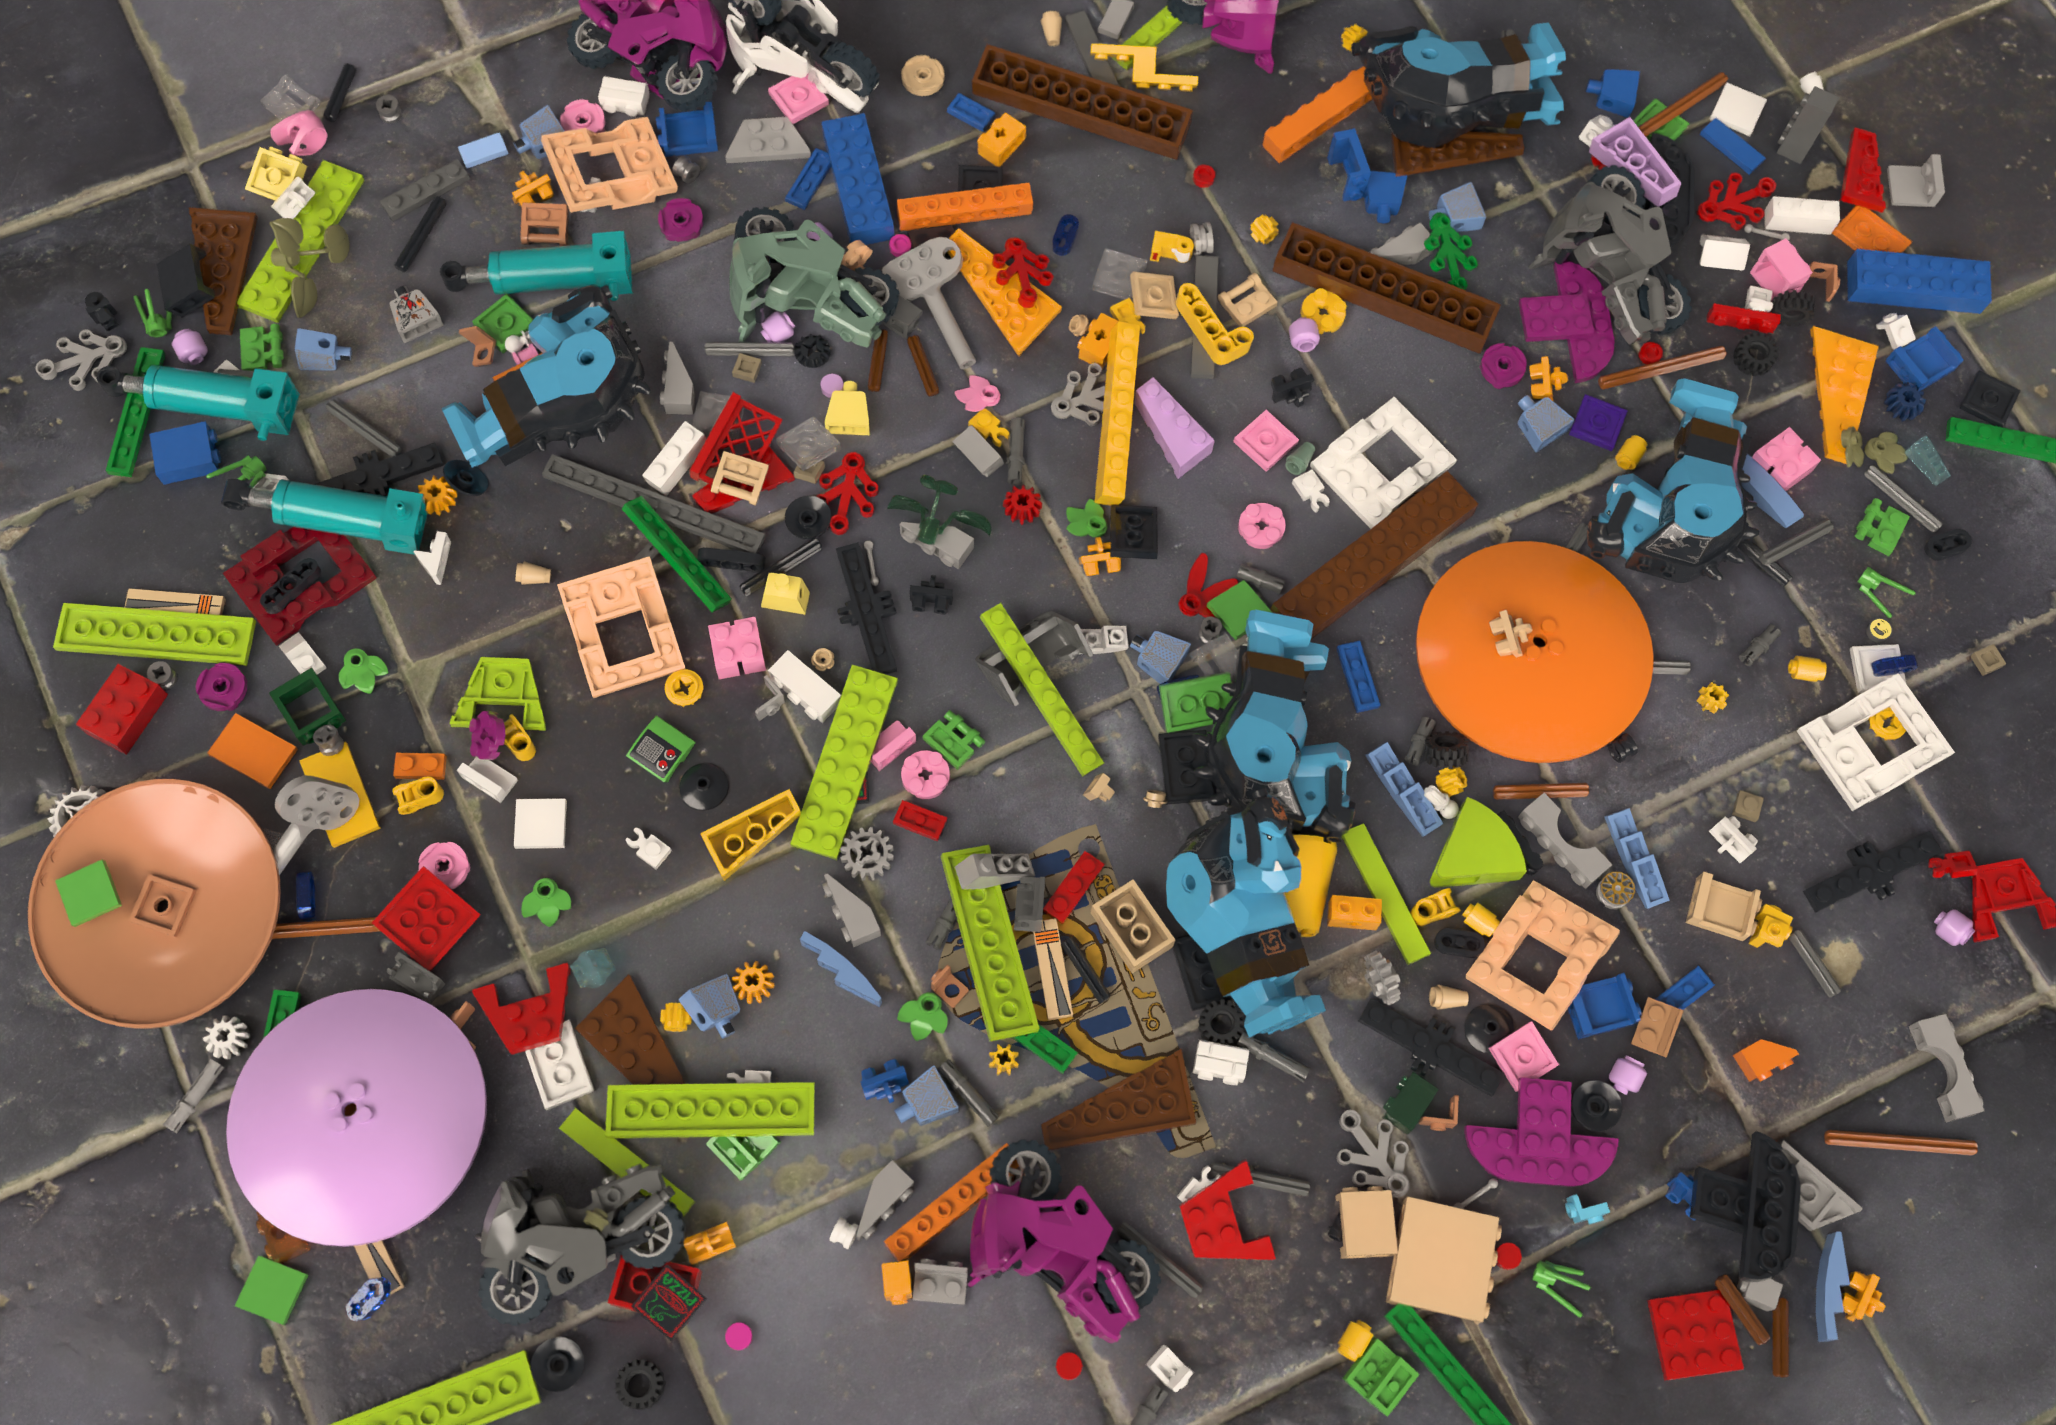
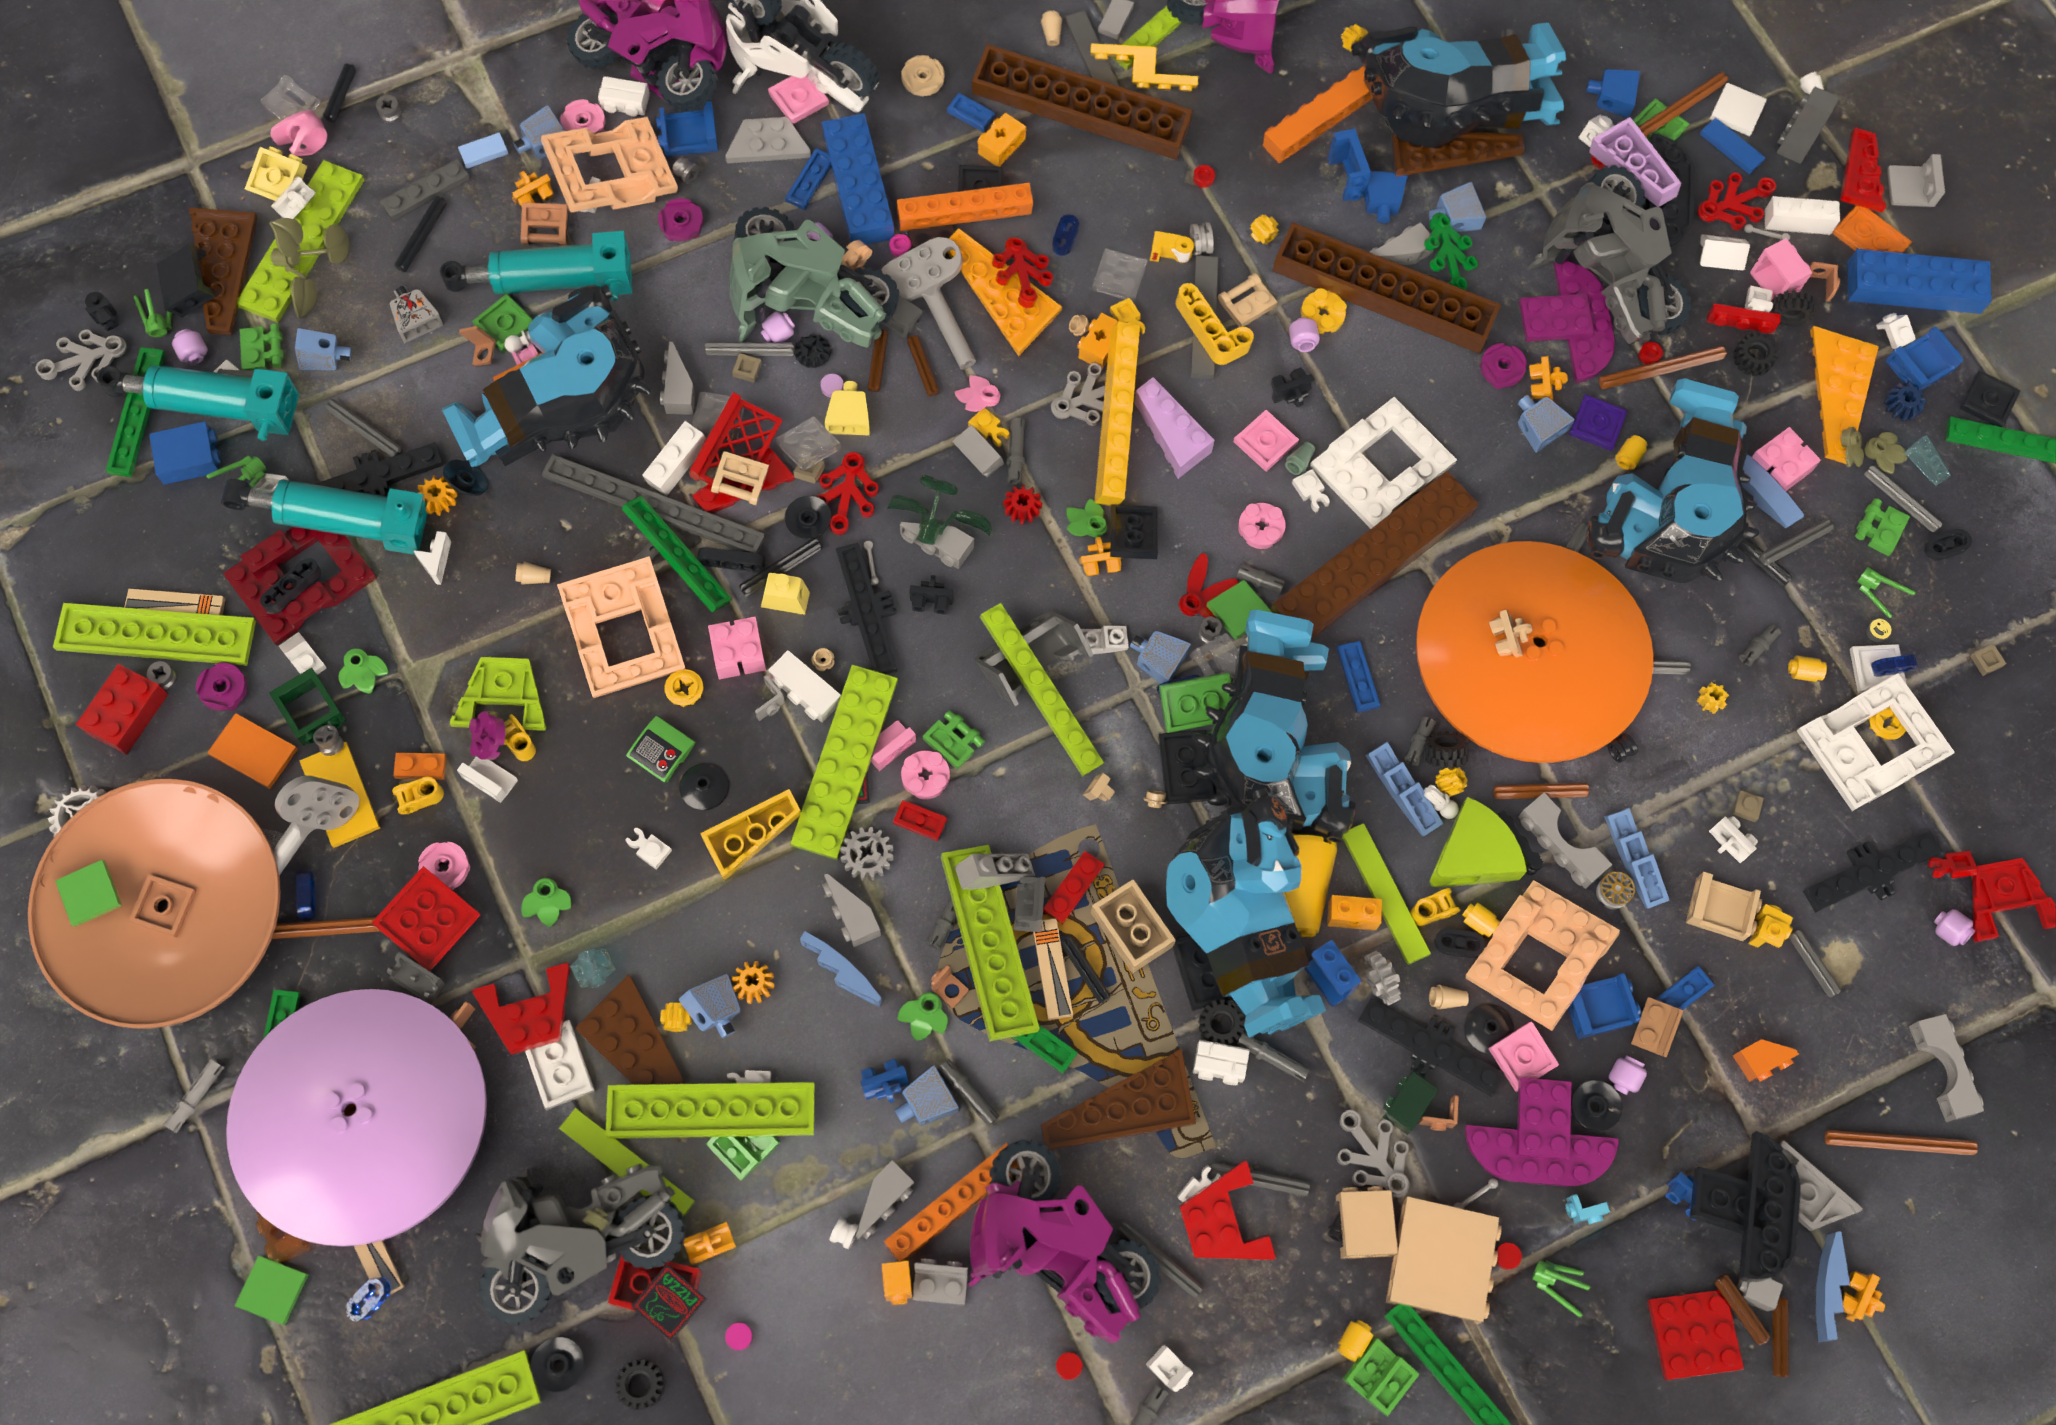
white gear [203,1015,250,1060] -> none
white tile [514,799,567,849] -> none
yellow gear [989,1044,1019,1076] -> none
tan plate [1130,271,1179,319] -> none
none -> blue panel [1304,940,1361,1008]

